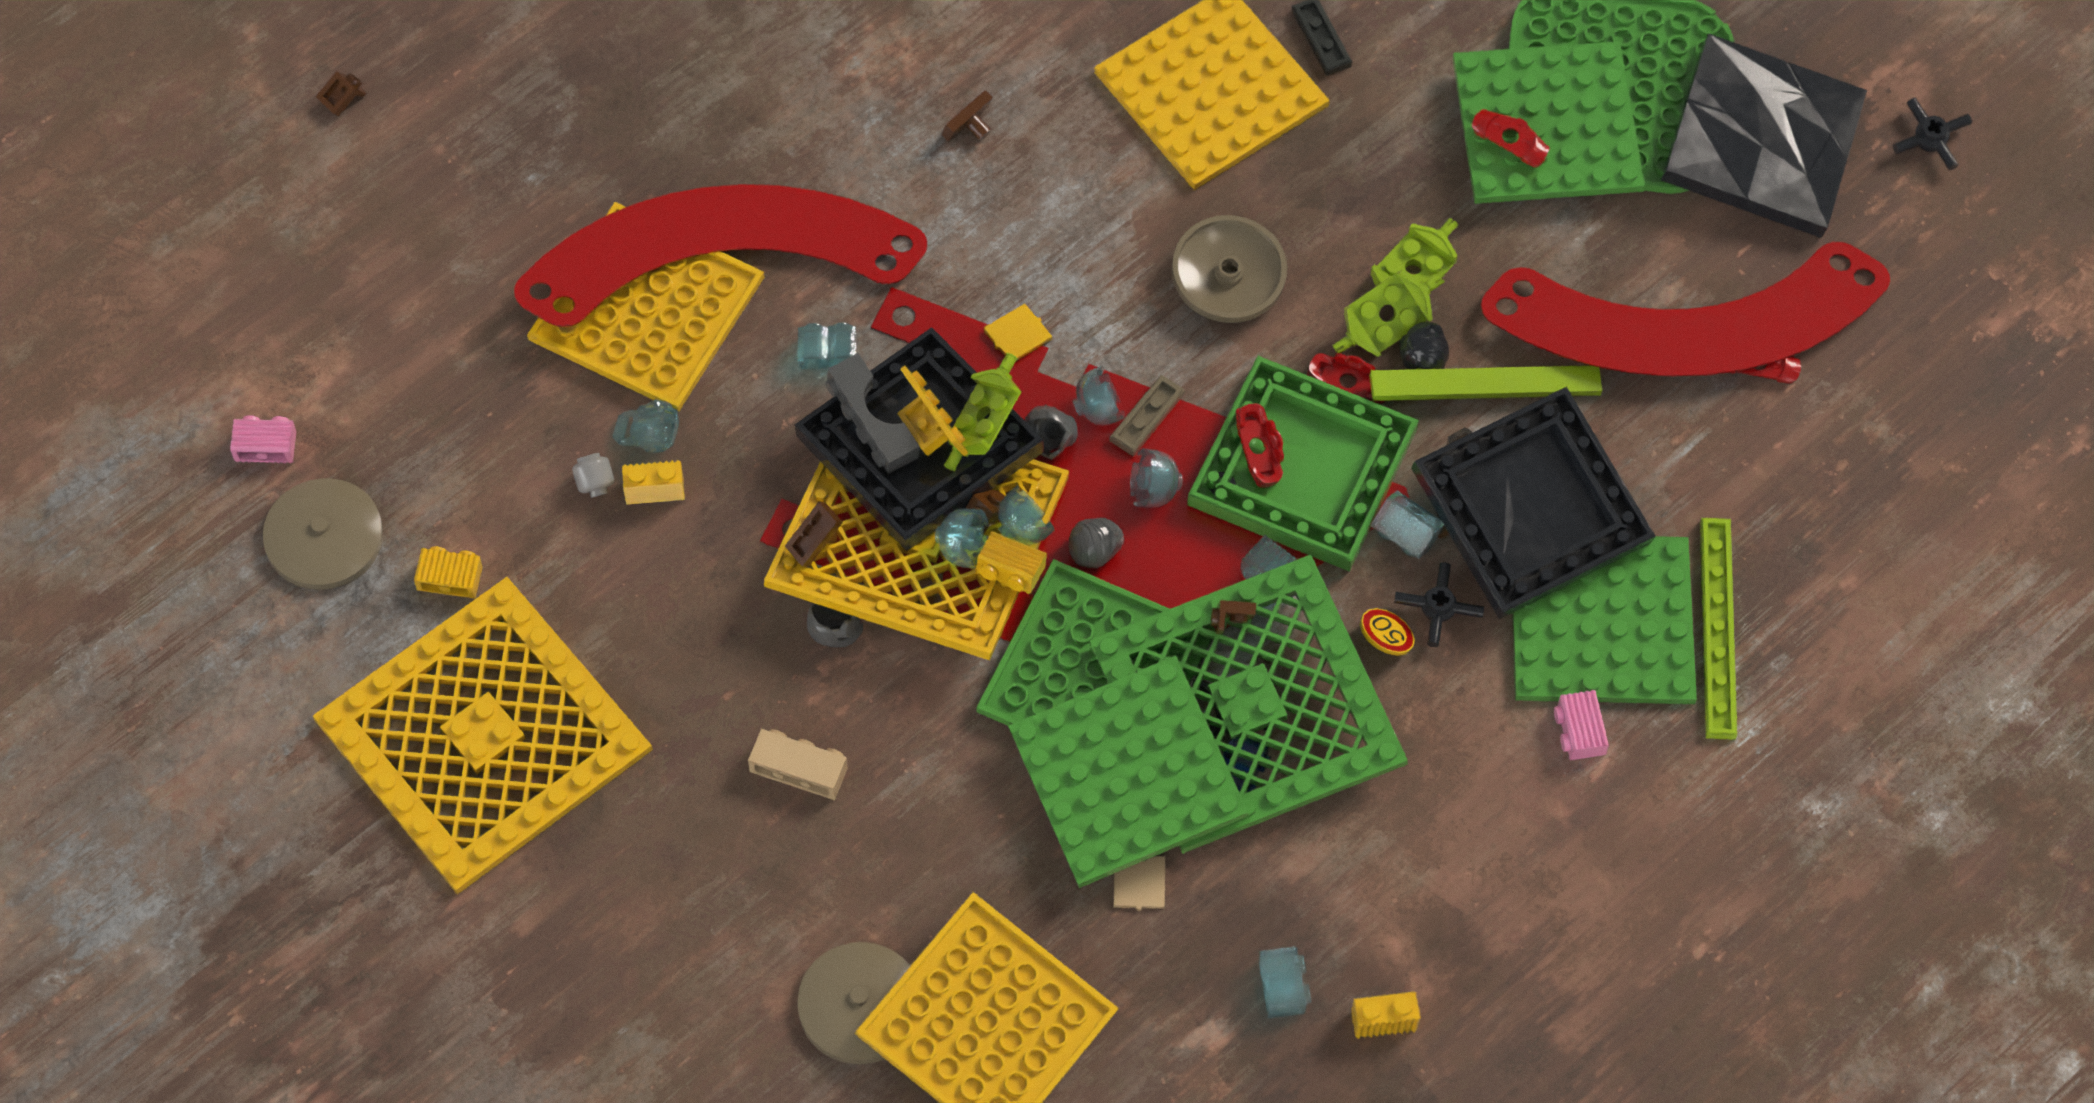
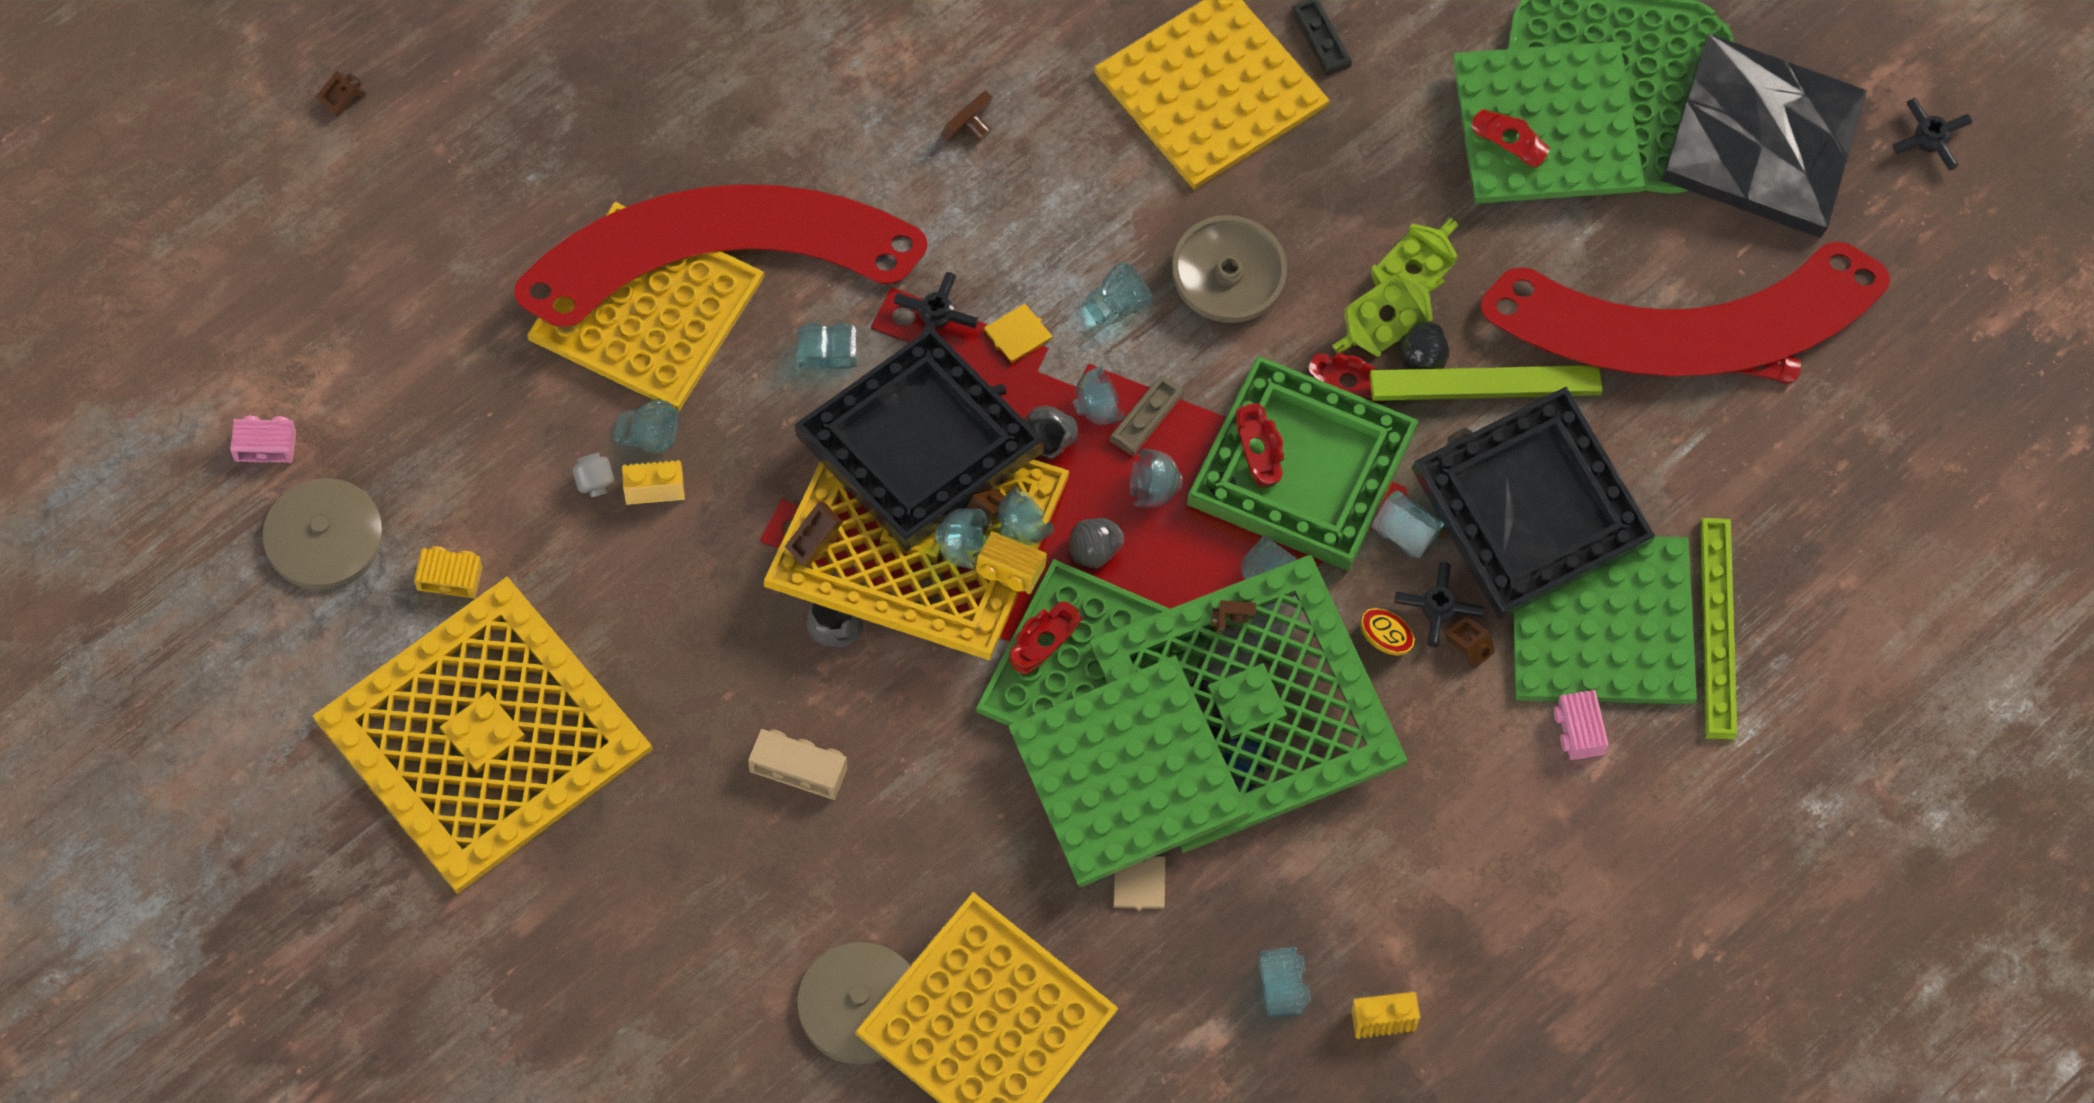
dark grey arch [825,353,920,474] -> none
yellow bracket [897,366,968,456] -> none
lime plate [944,353,1021,471] -> none
none -> black bar [894,272,979,335]
none -> red piece [1009,601,1082,674]
none -> clear light blue piece [1085,262,1153,325]
none -> reddish brown bracket [1444,616,1495,668]

